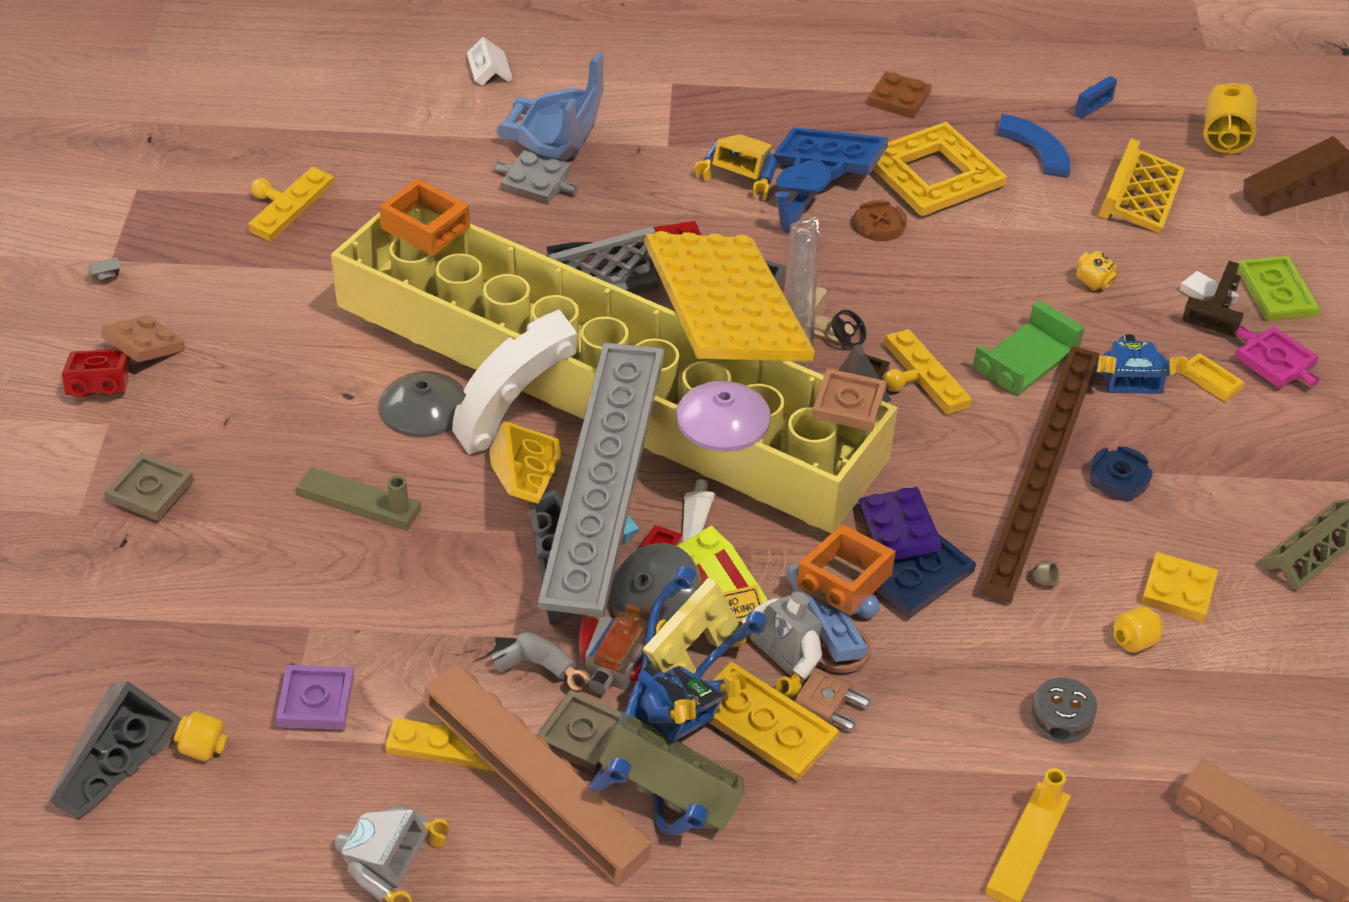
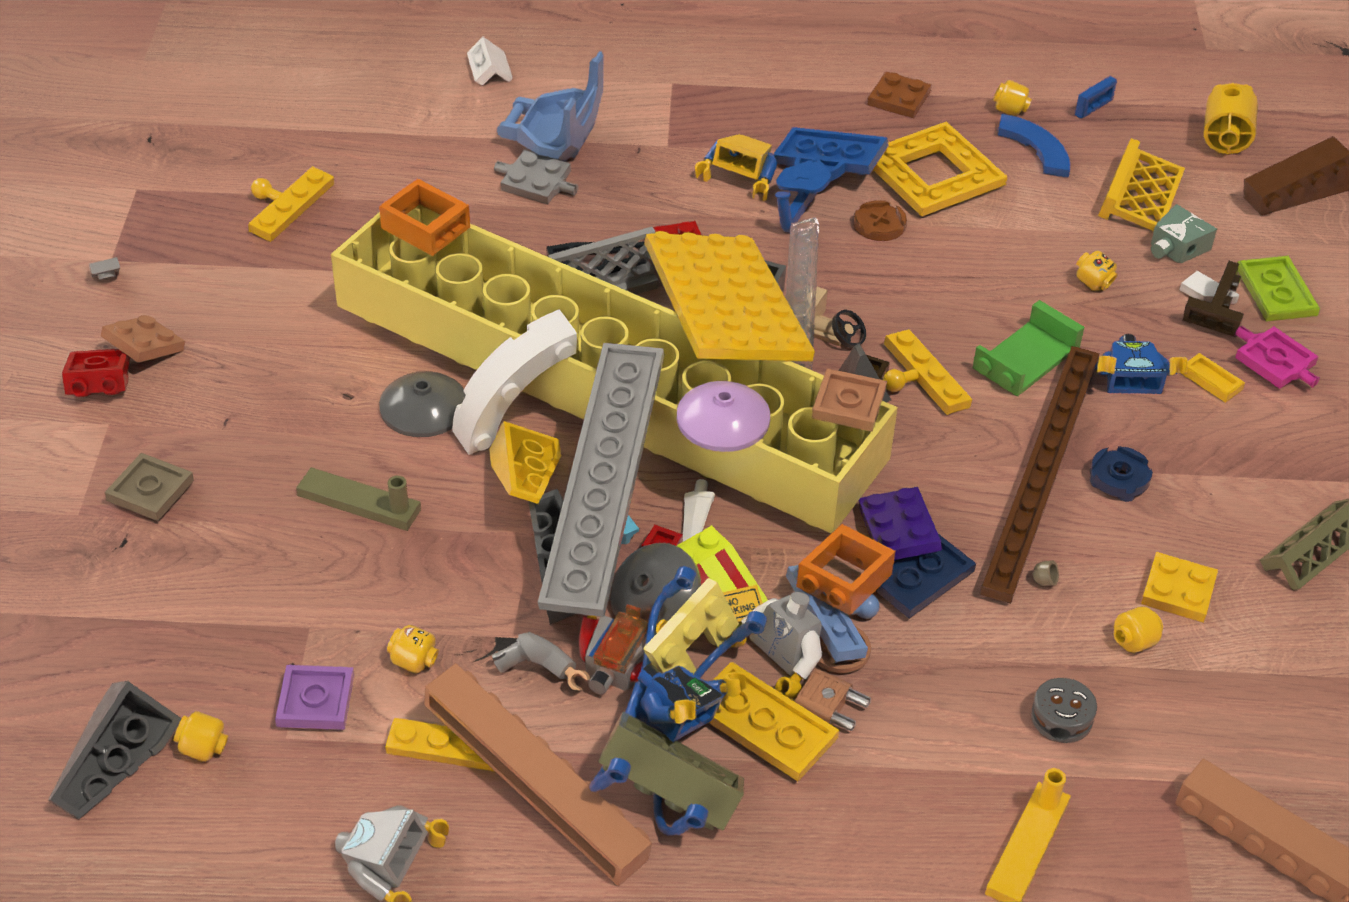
dark tan plate [537,690,622,773] -> none
none -> yellow head [387,625,439,673]
none -> yellow head [993,80,1032,117]
none -> sand green torso [1151,204,1217,263]

